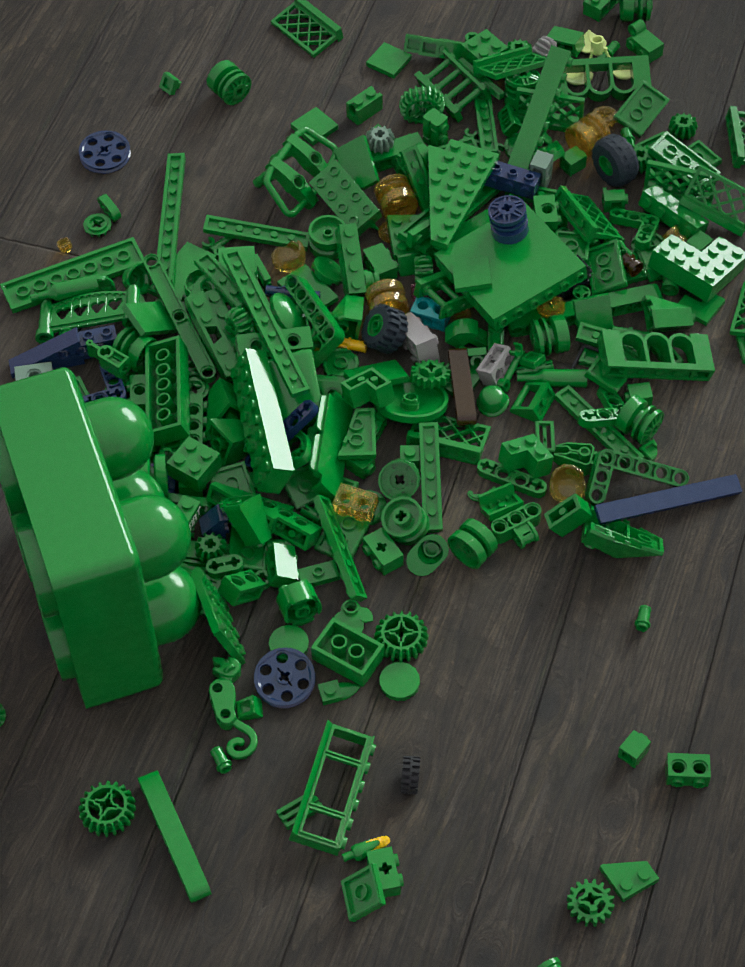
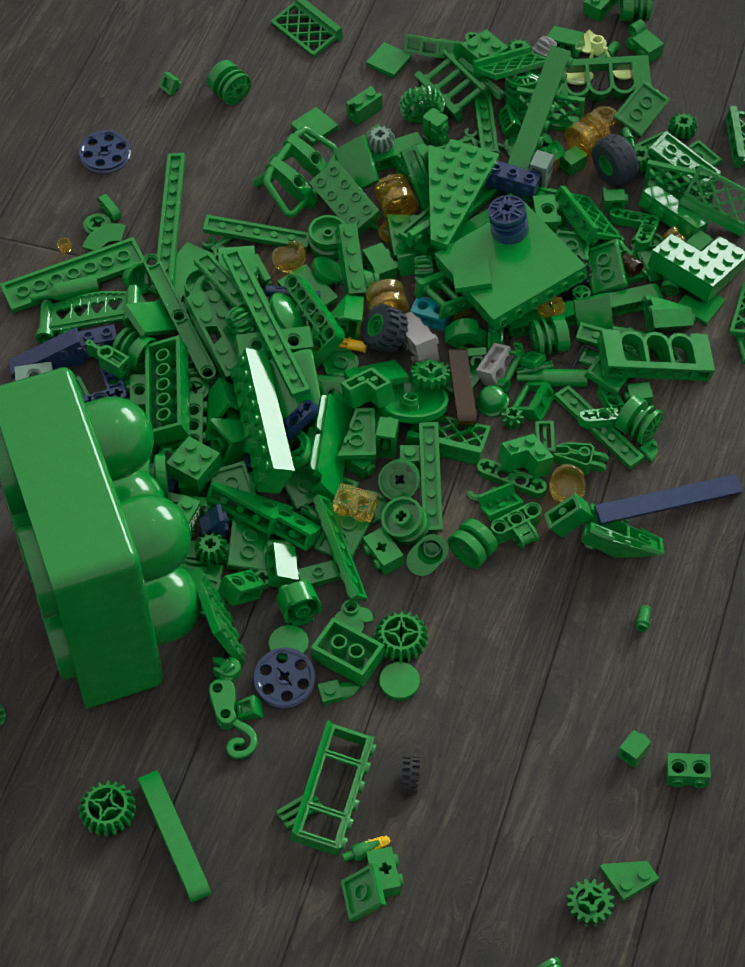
green tile [95,275,116,292] -> none
green beam [206,554,244,578] -> none
green pin [210,746,232,774] -> none
green slope [218,493,272,548] -> none
green beam [585,449,689,504] -> none
none -> green tile [82,223,126,252]
none -> green brick [376,417,399,460]
none -> green gear [501,406,524,430]

